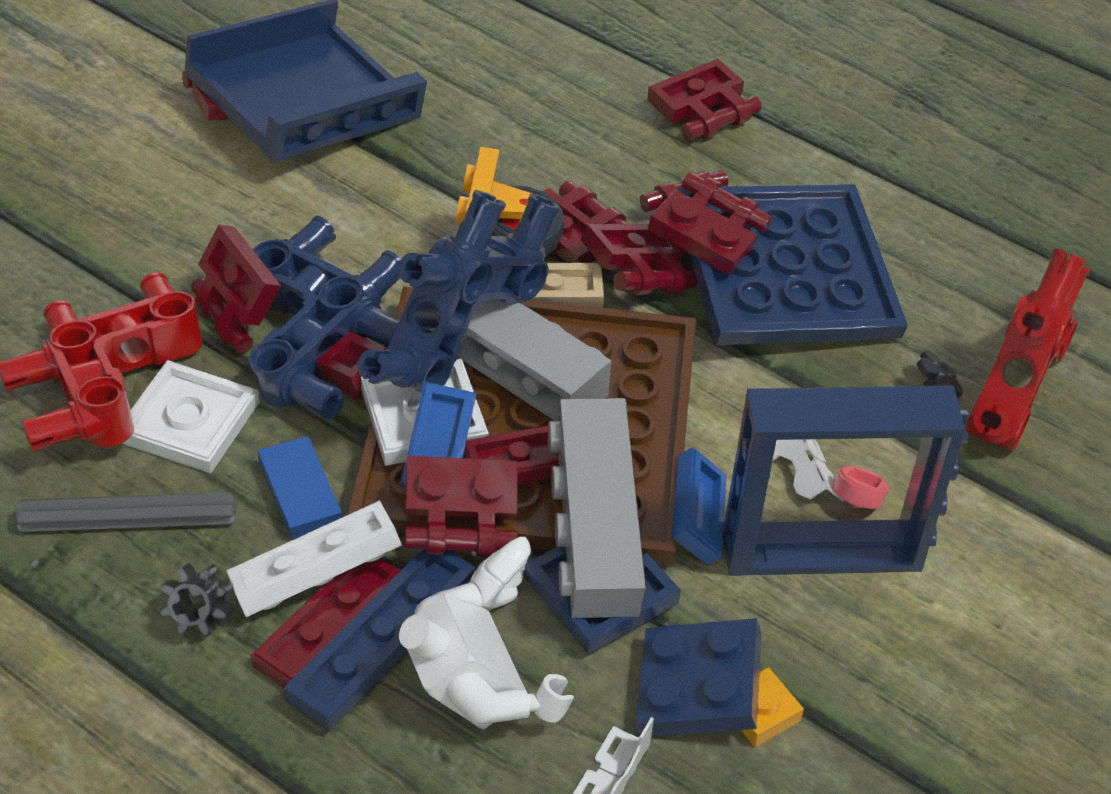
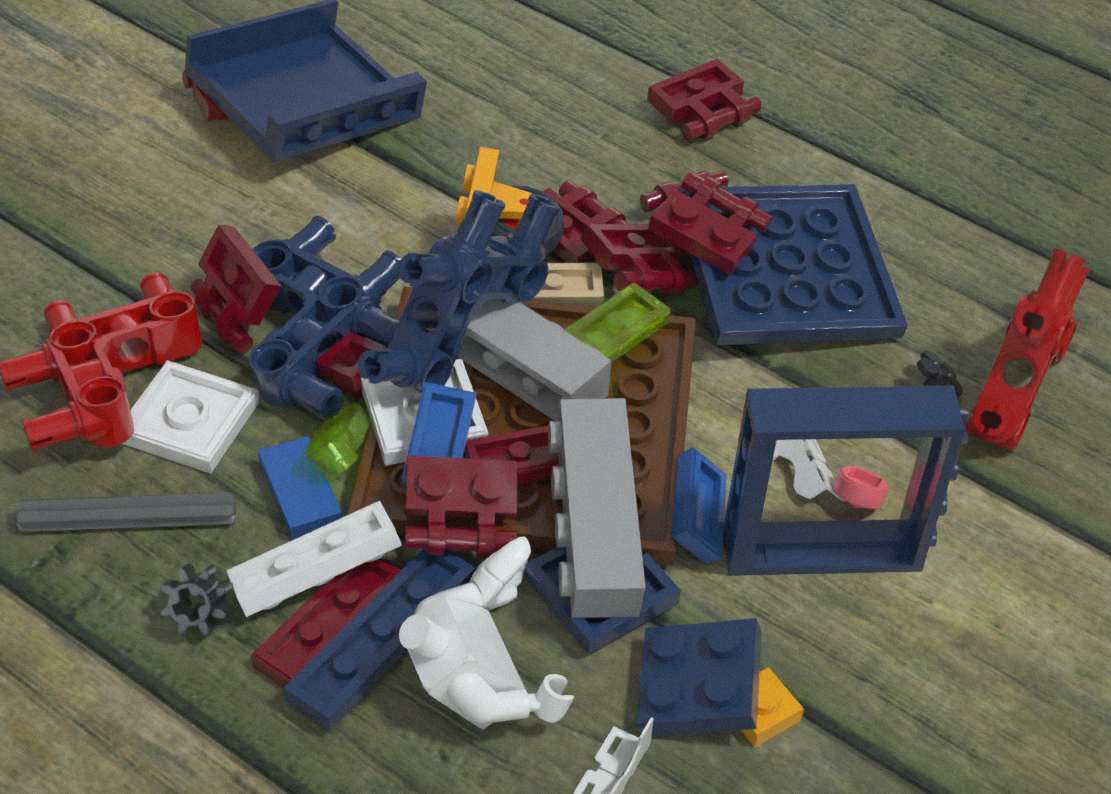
none -> clear neon green plate [305,403,371,475]
none -> clear neon green plate [564,283,670,363]

